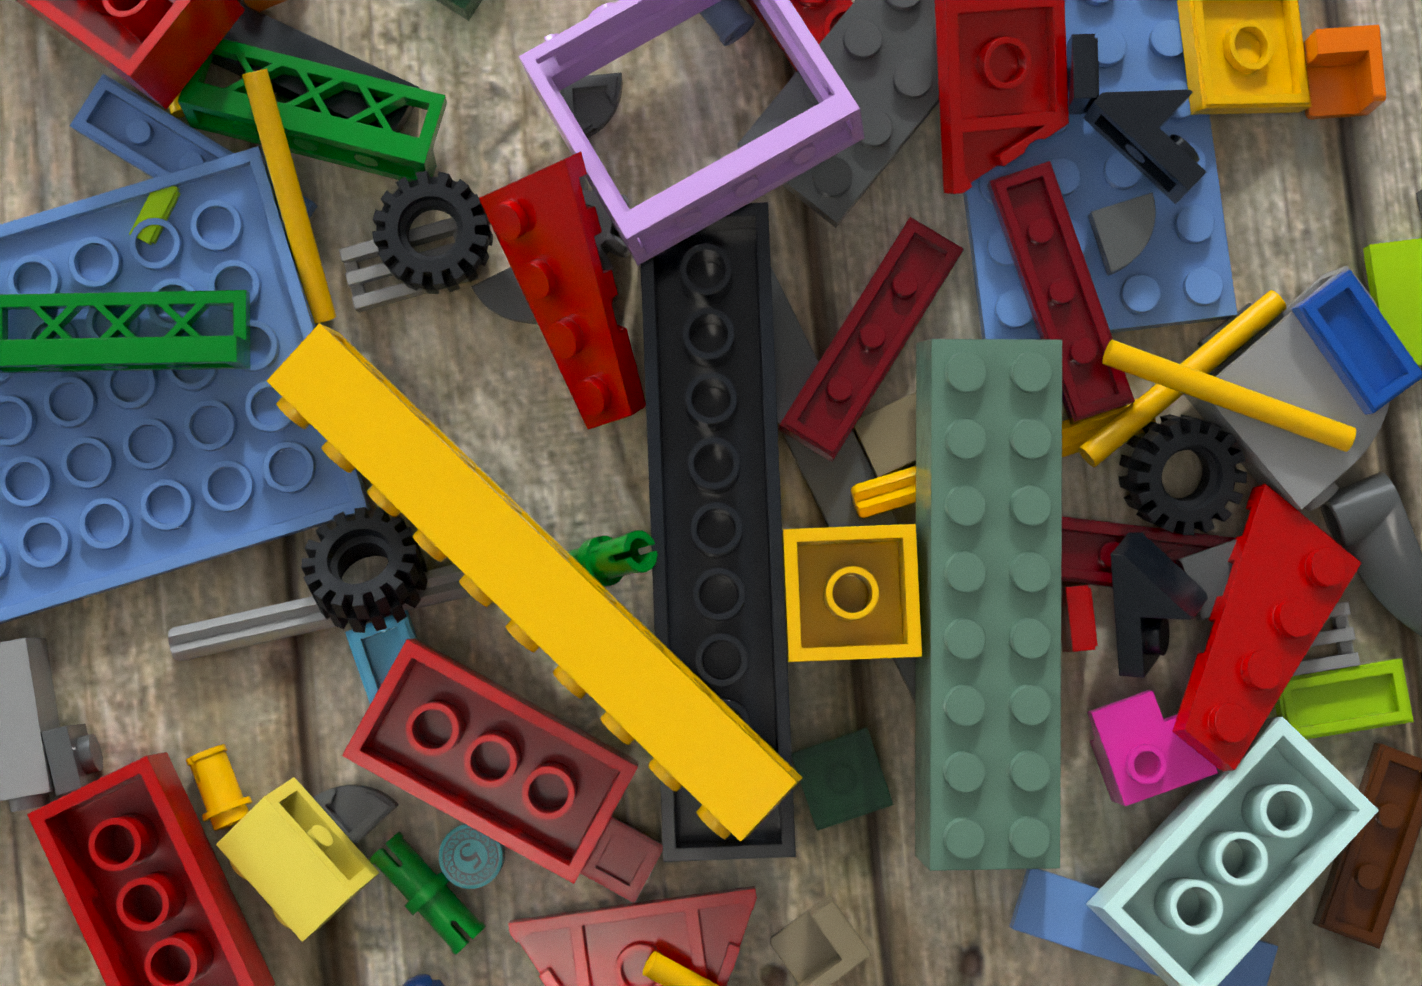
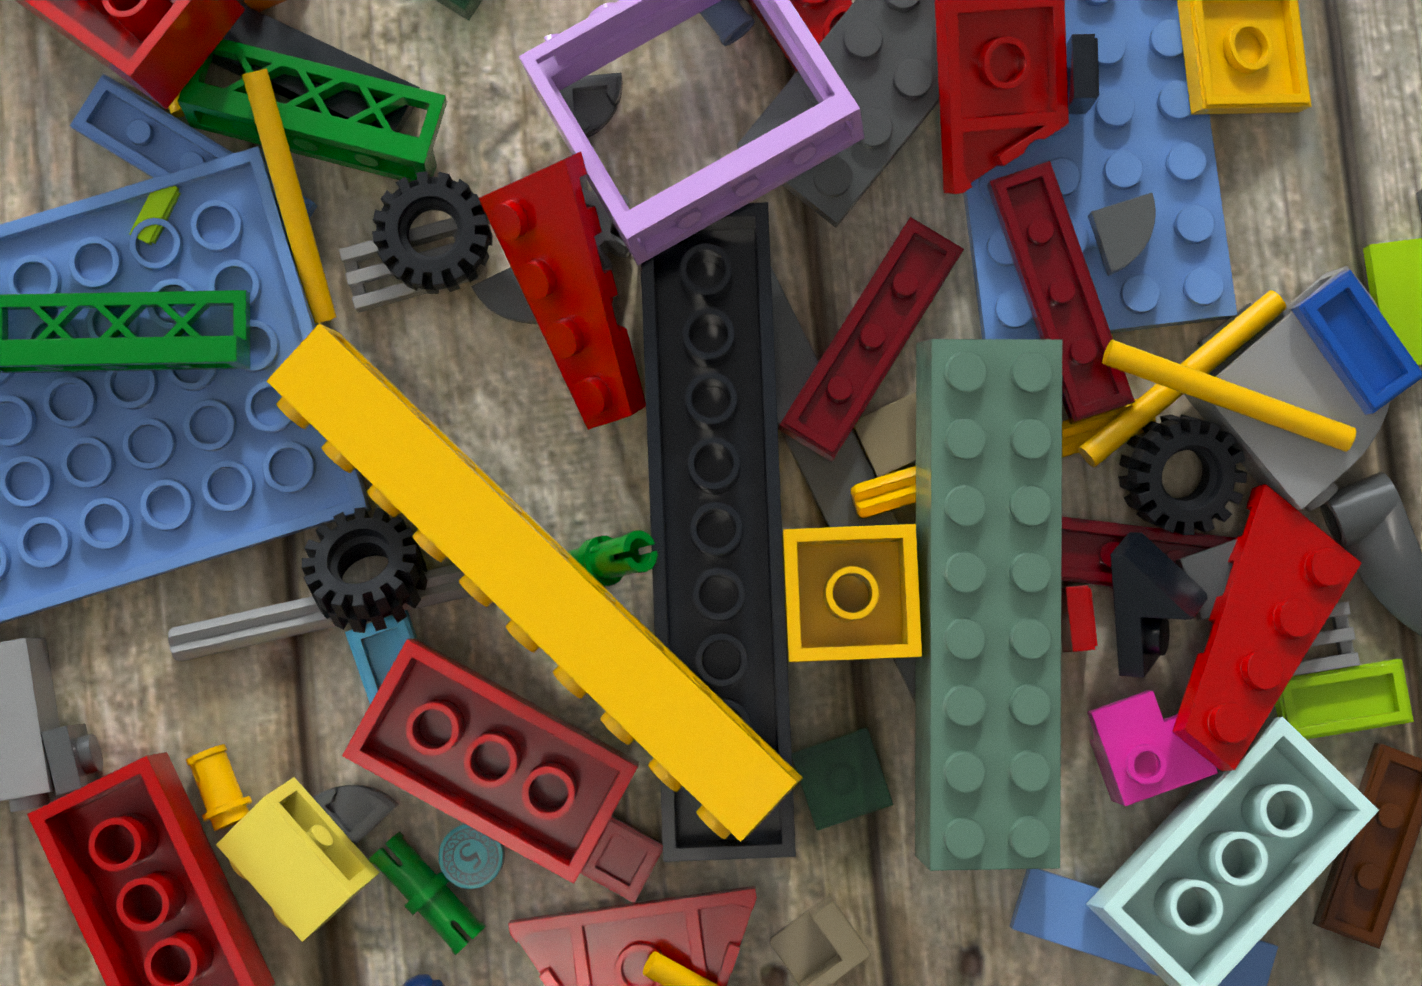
black slope [1083,90,1206,204] -> none
orange panel [1303,25,1386,120] -> none

